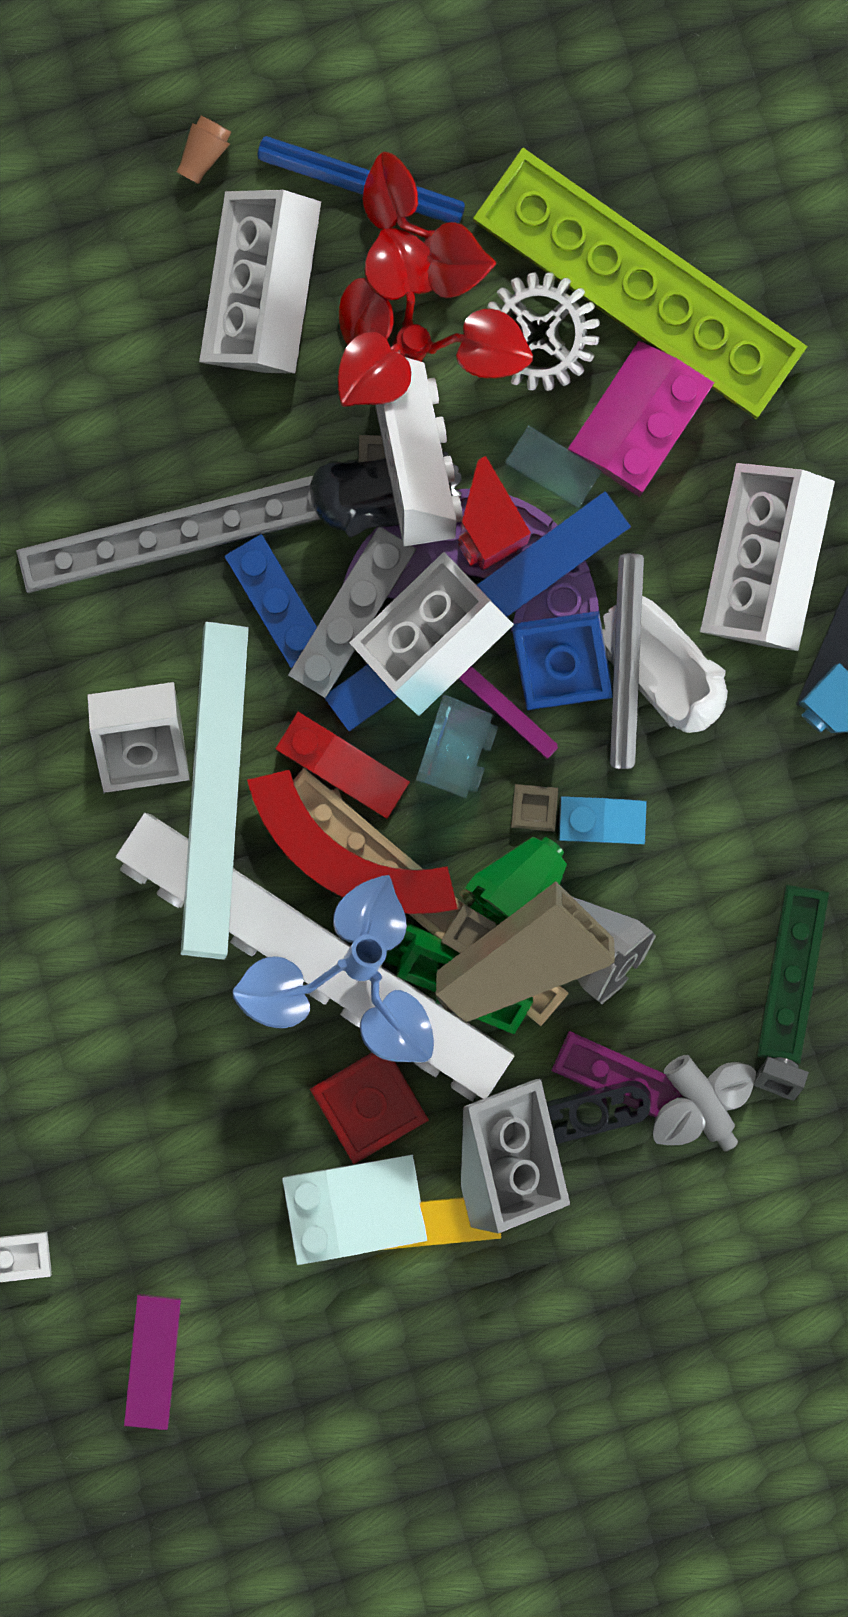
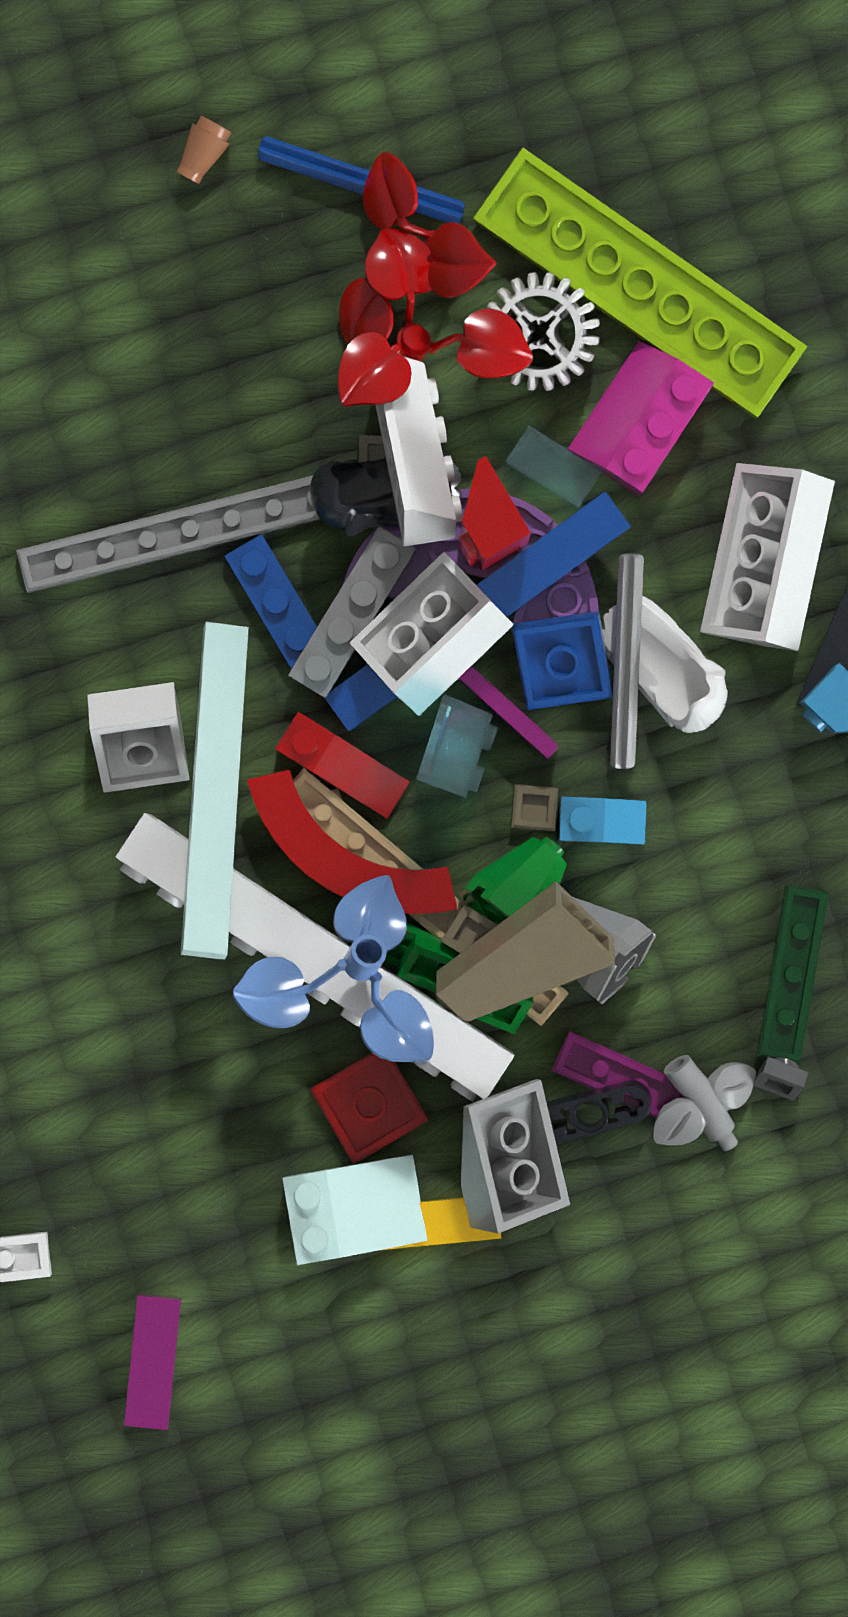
white slope [199,190,321,373] -> none

